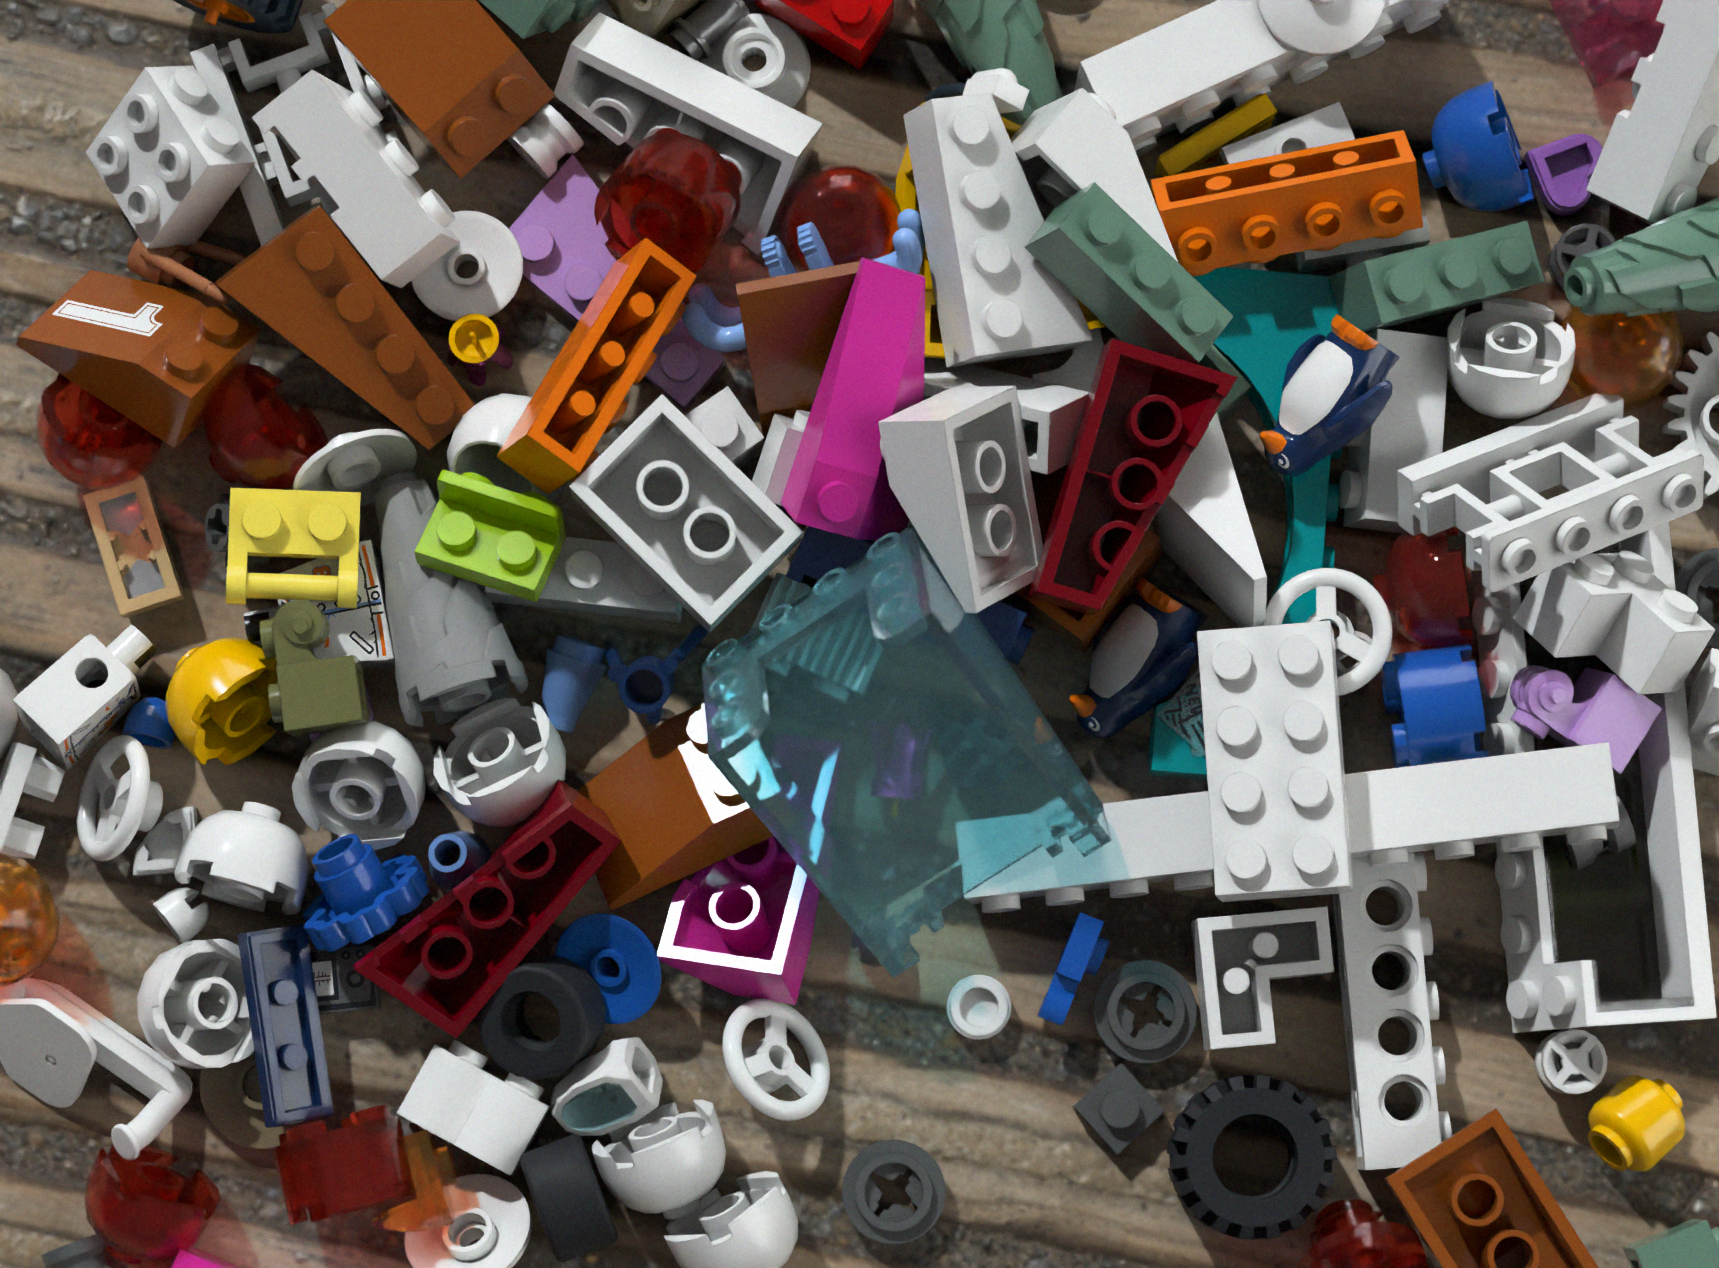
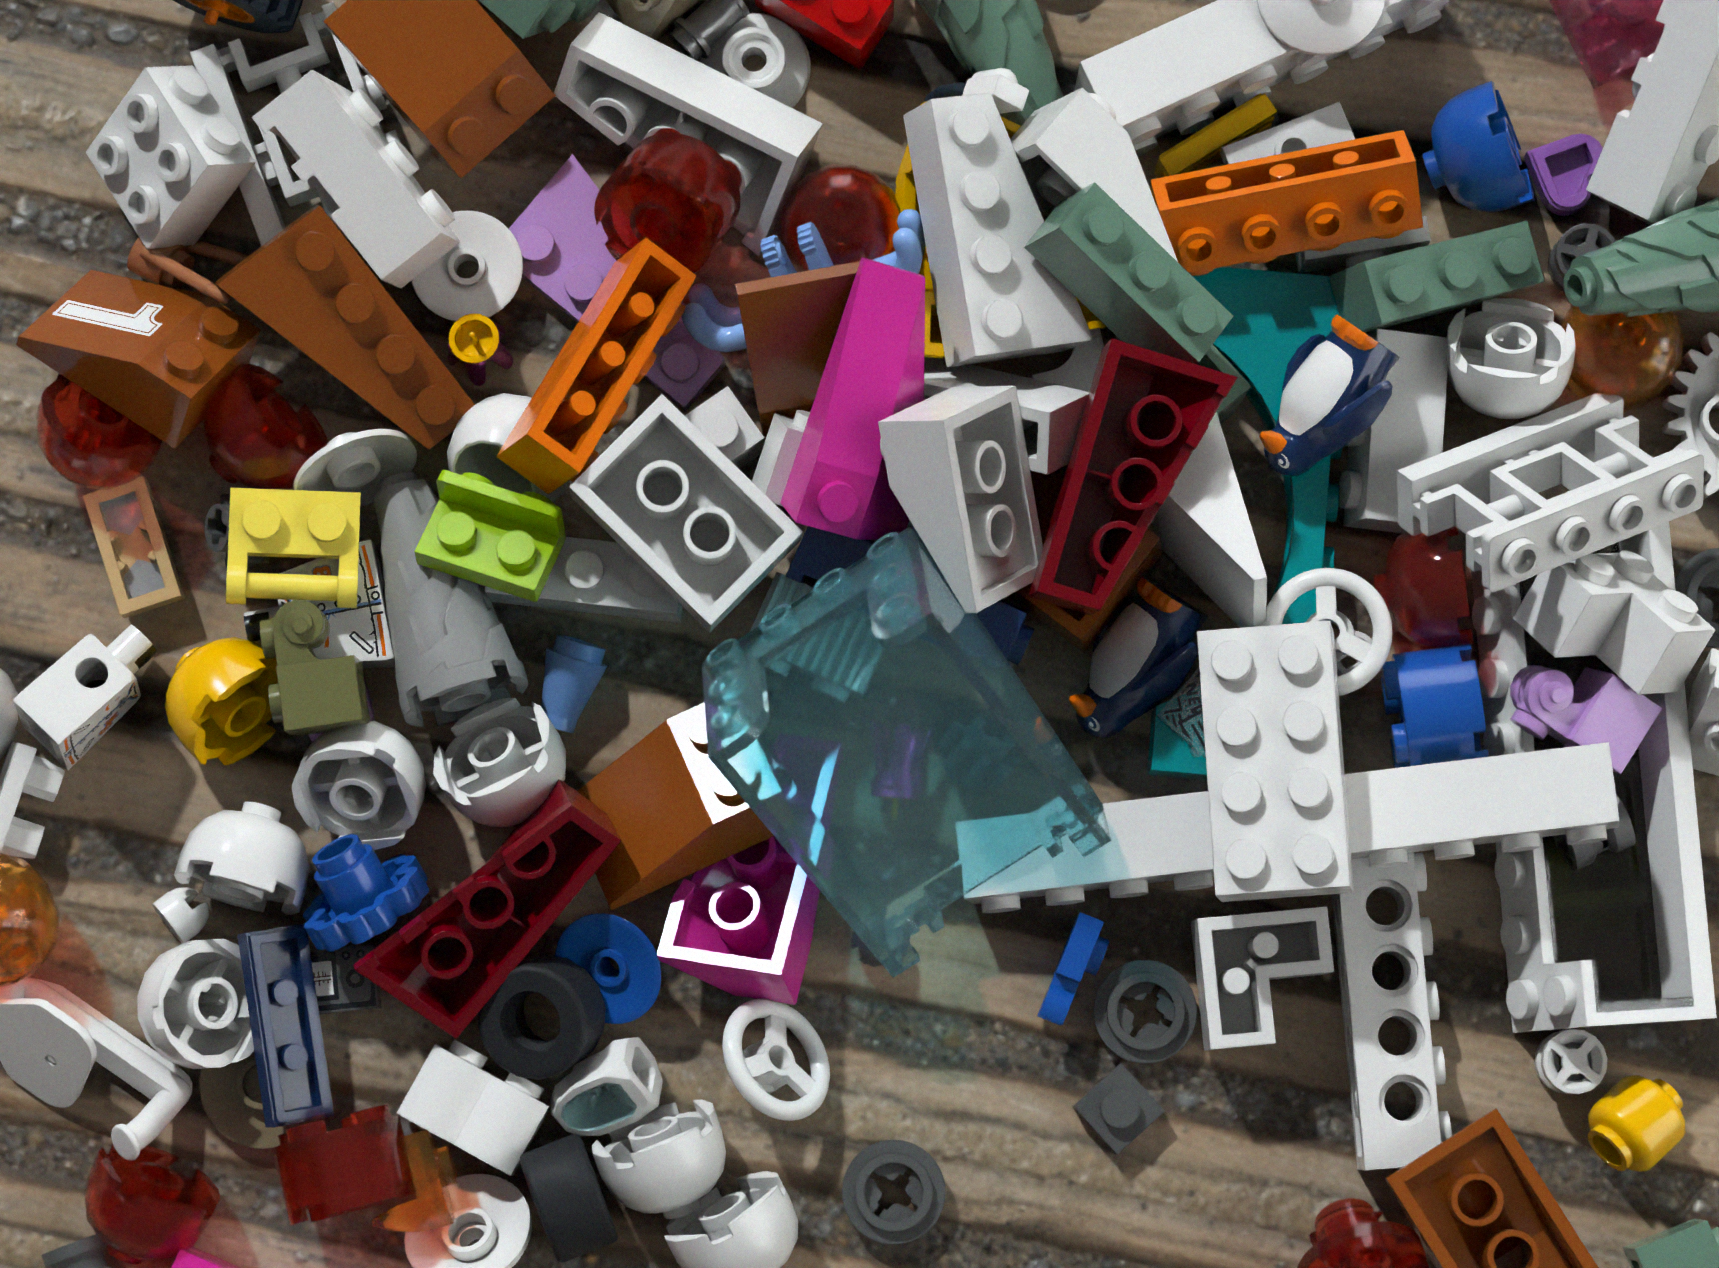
white piece [77,735,163,861] -> none
blue hinge [122,697,175,749] -> none
white tile [133,806,198,876] -> none
medium blue cone [428,831,491,892] -> none
white wheel [507,103,584,179] -> none
dark blue plant [603,623,708,725] -> none
white tile [946,975,1011,1040] -> none
black tyre [1167,1075,1337,1240] -> none

